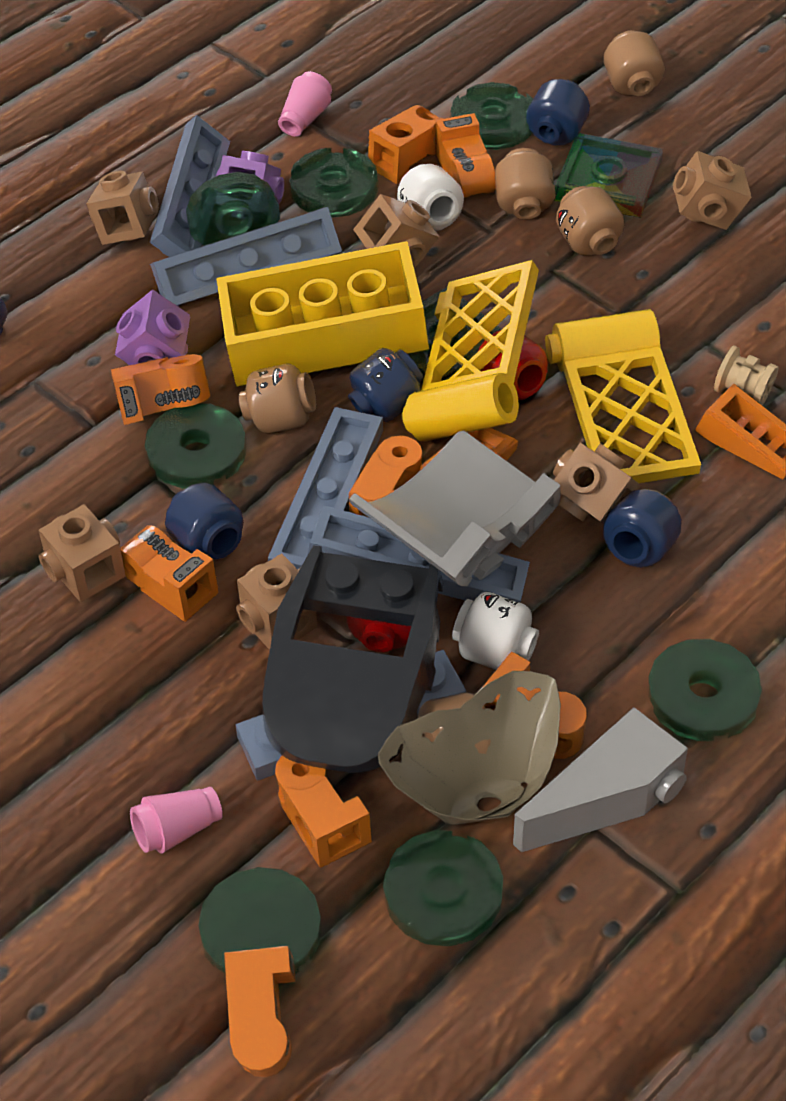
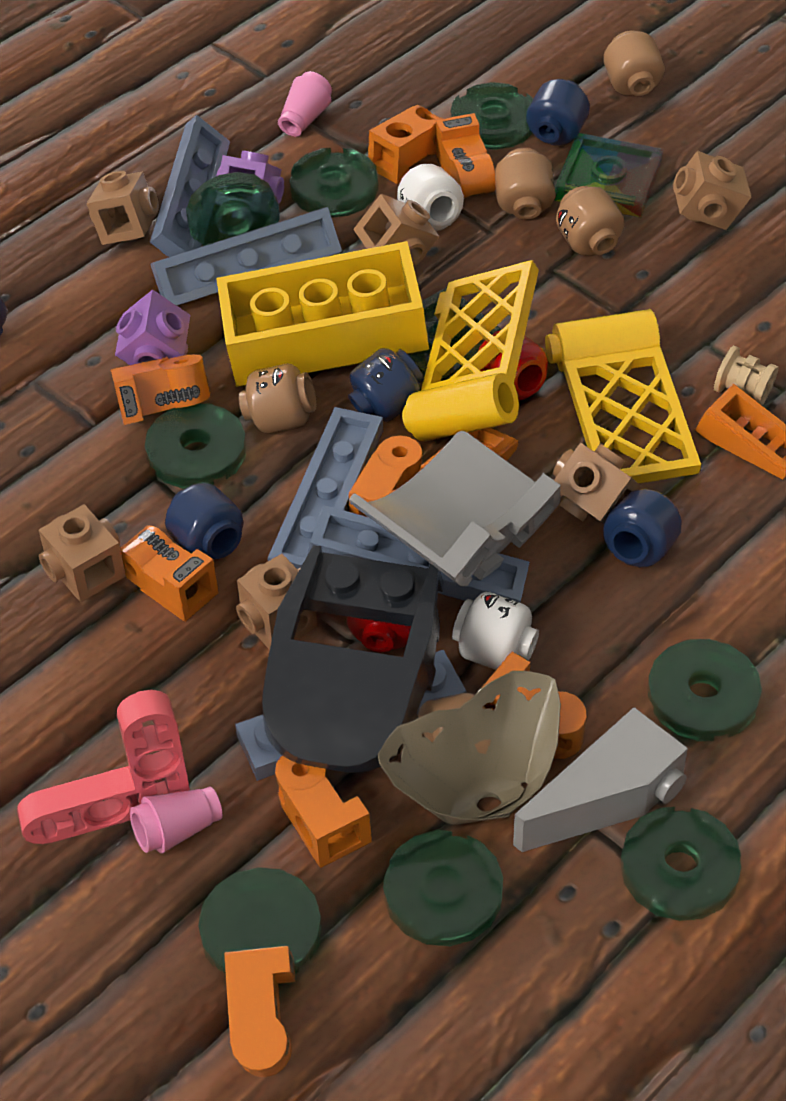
none -> coral beam [17,690,190,844]
none -> clear green tile [620,807,741,921]

